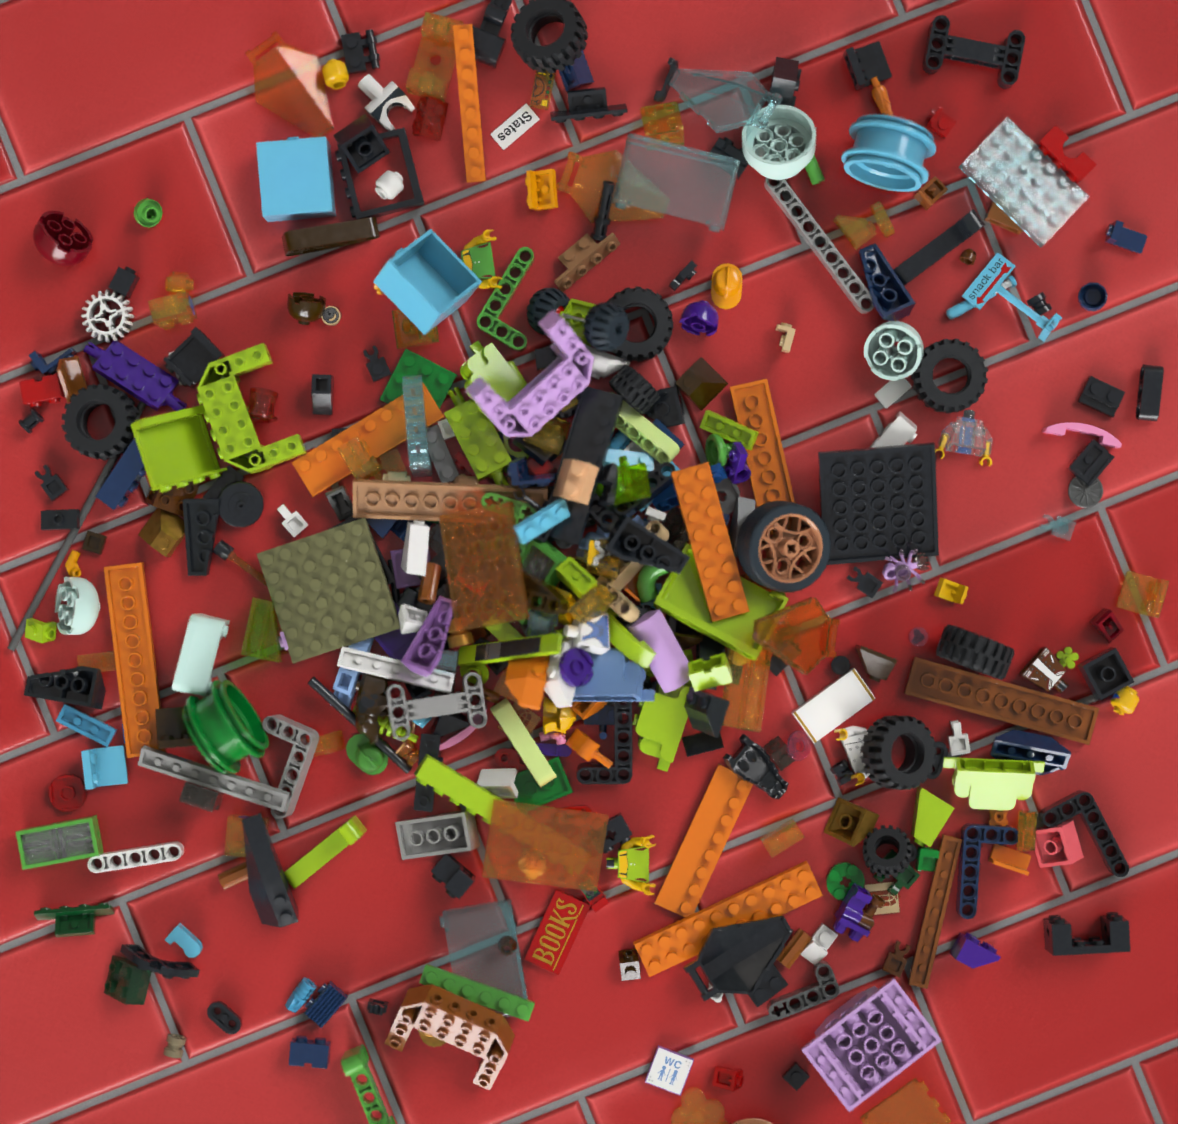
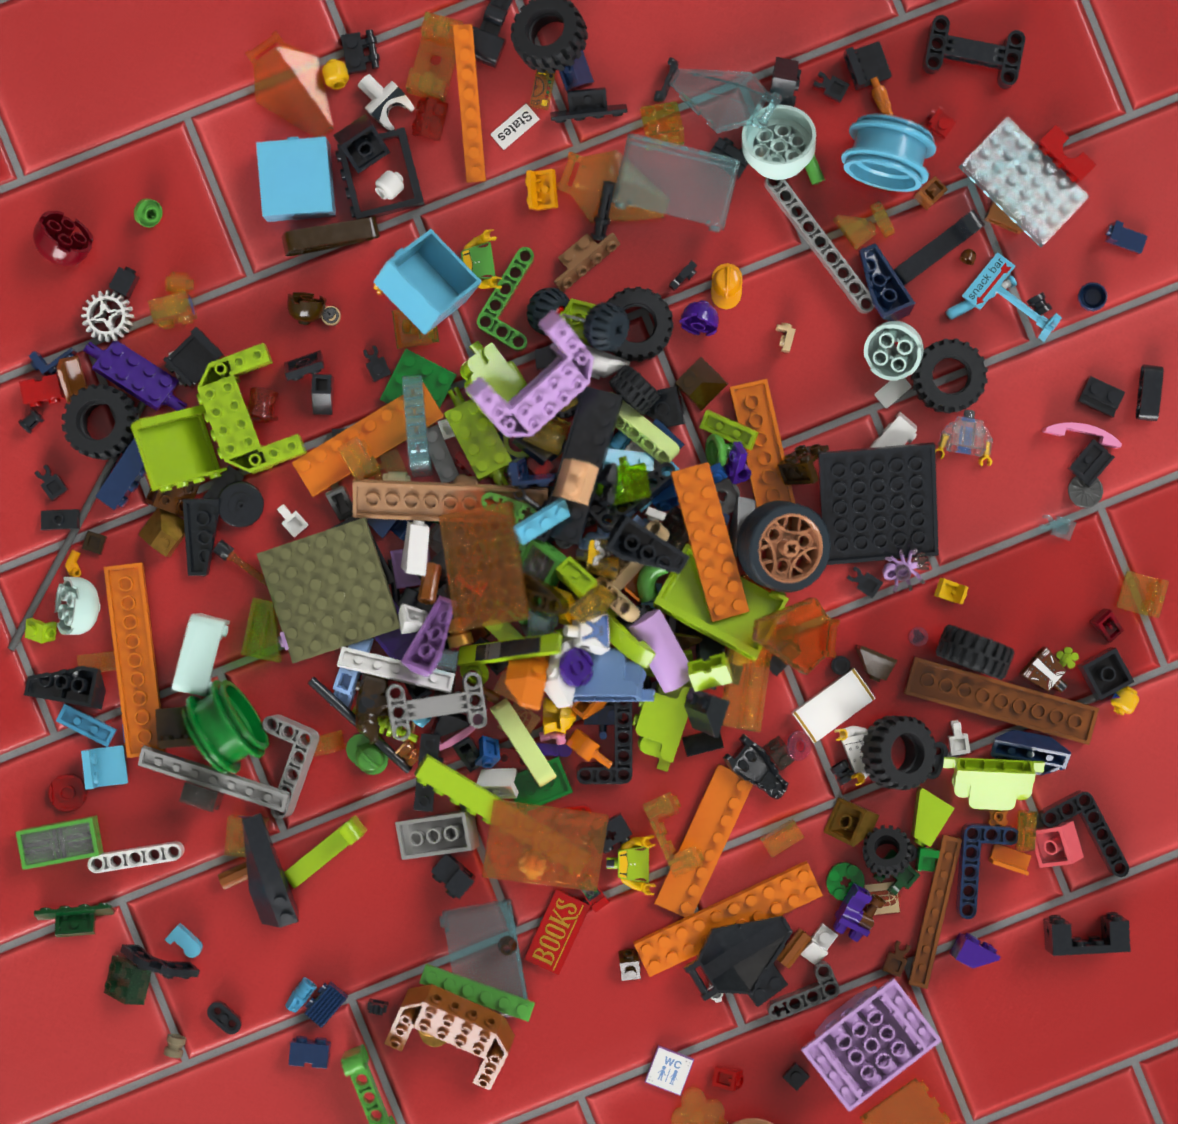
none -> black plate [284,350,324,381]
none -> black slope [452,736,480,772]
none -> blue bracket [475,736,500,768]
none -> clear yellow plate [642,792,705,878]
none -> dark brown bracket [777,444,829,485]
none -> black plate [813,71,850,103]

